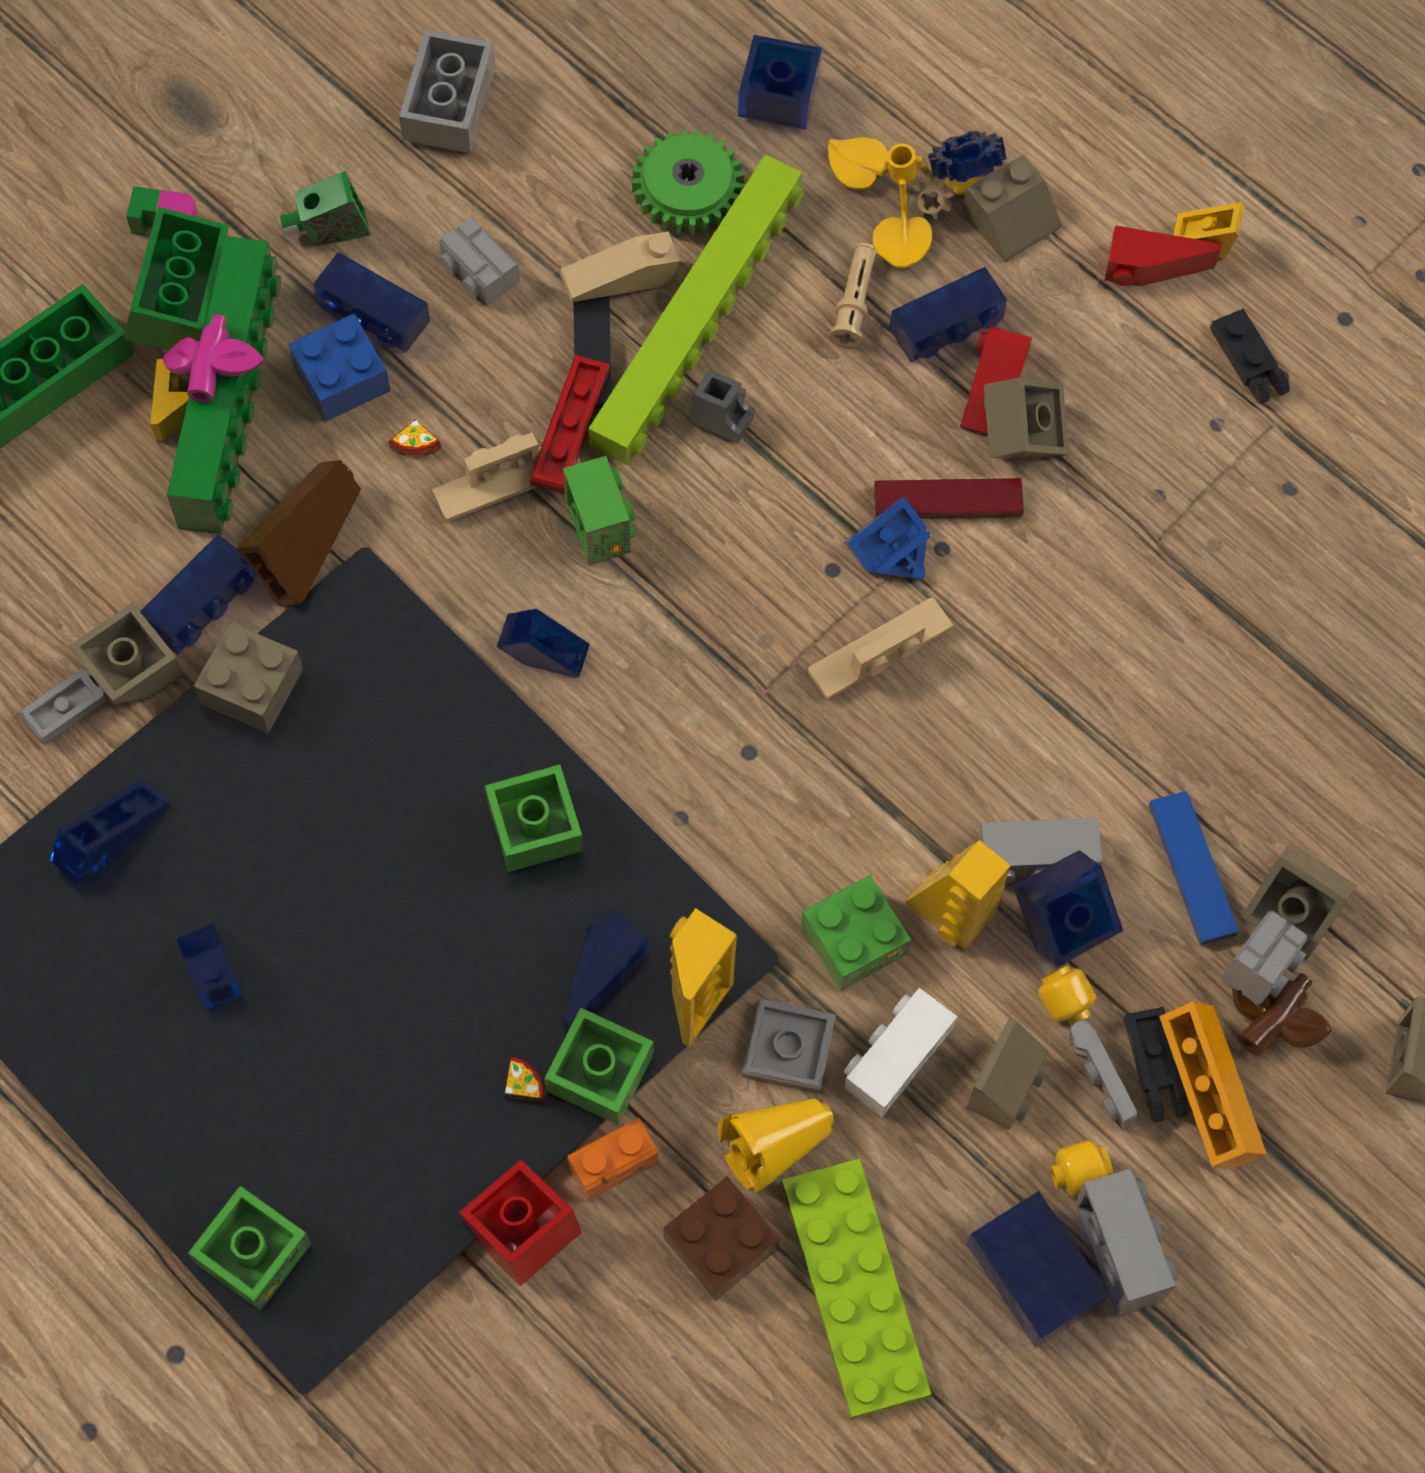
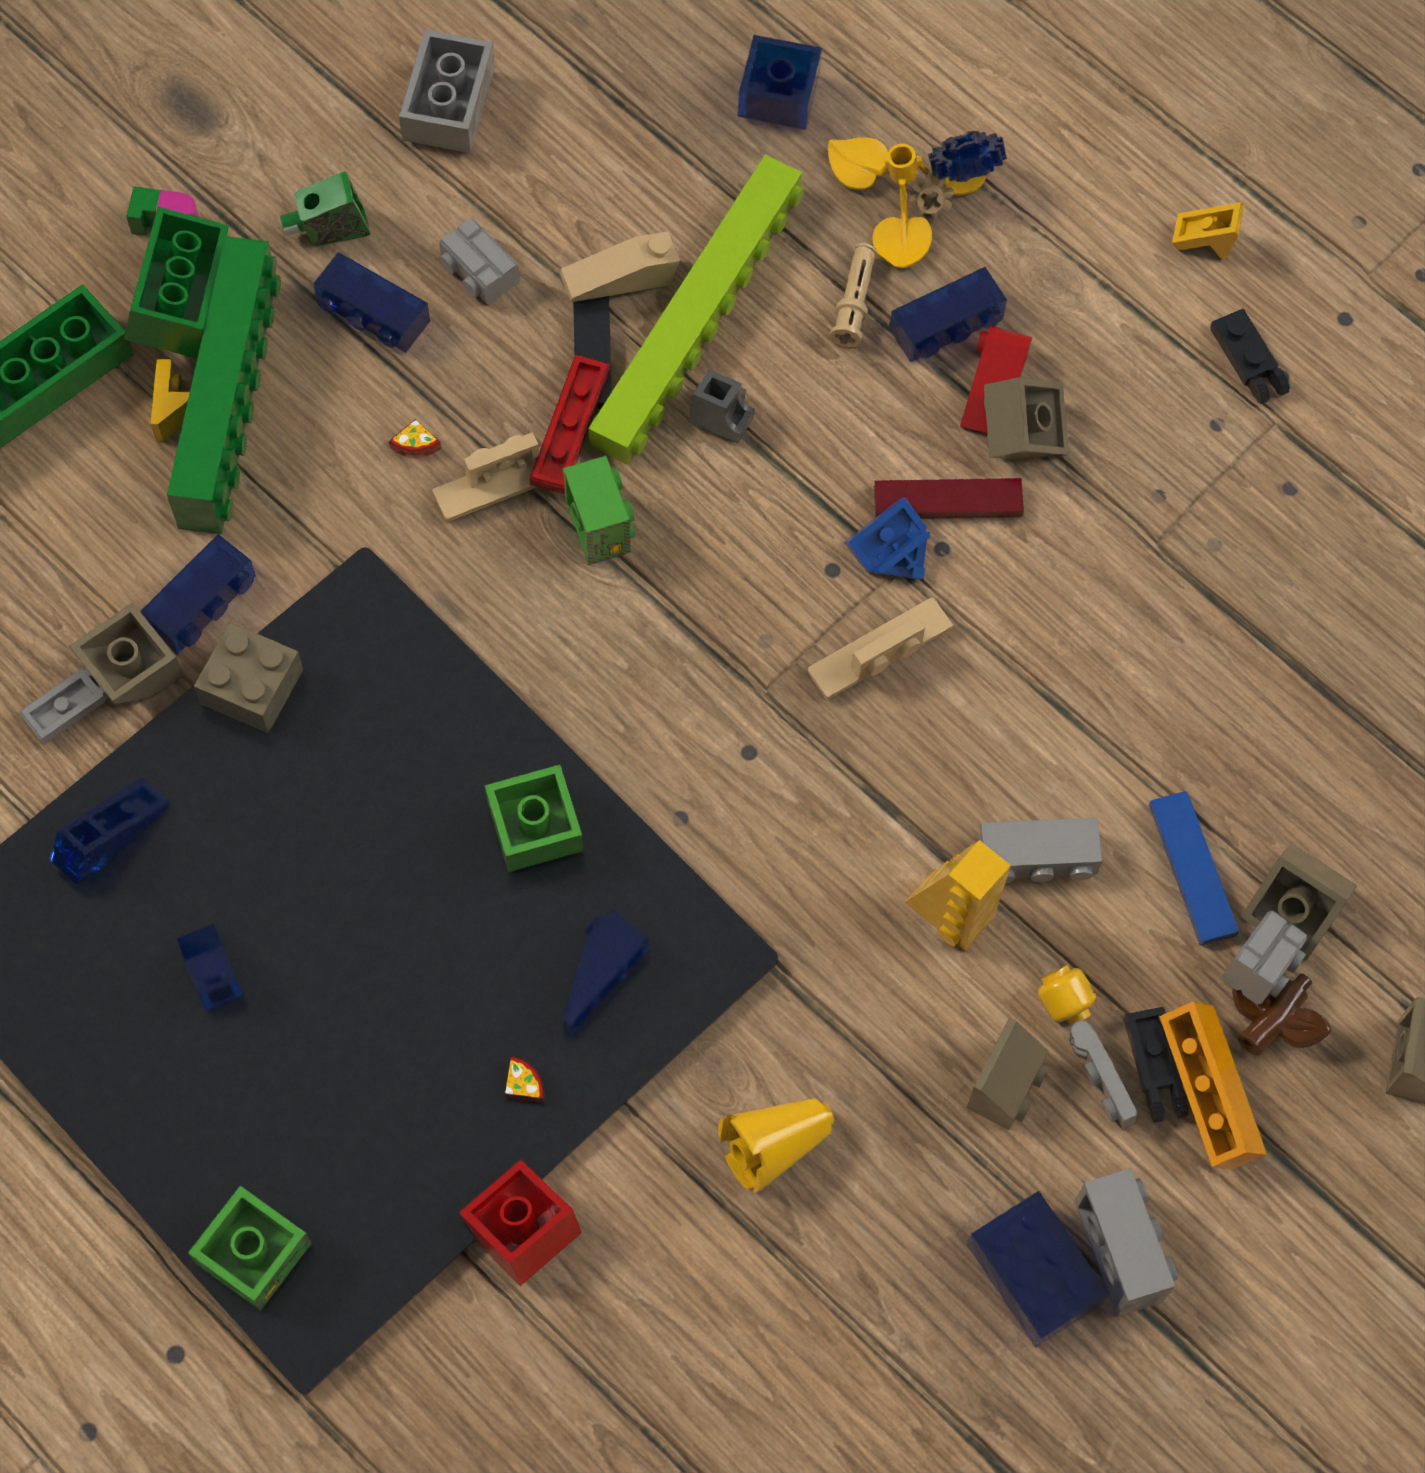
dark pink plant [163,315,264,403] -> none
reddish brown slope [236,460,361,606] -> none
blue brick [288,314,390,422] -> none
clear blue slope [497,609,590,678] -> none
bright green brick [544,1008,654,1125] -> none
orange brick [567,1118,659,1201] -> none
bright green gear [632,130,744,235] -> none
reddish brown brick [664,1177,780,1301] -> none
yellow slope [670,908,737,1047] -> none
light grey tile [742,998,836,1093] -> none
lime plate [782,1158,932,1420] -> none
bright green brick [801,875,911,991] -> none
white brick [844,988,958,1118] -> none
dark tan slope [962,155,1062,262] -> none
clear blue brick [1013,850,1124,967] -> none
yellow head [1050,1140,1113,1199] -> none
red slope [1104,225,1221,286] -> none

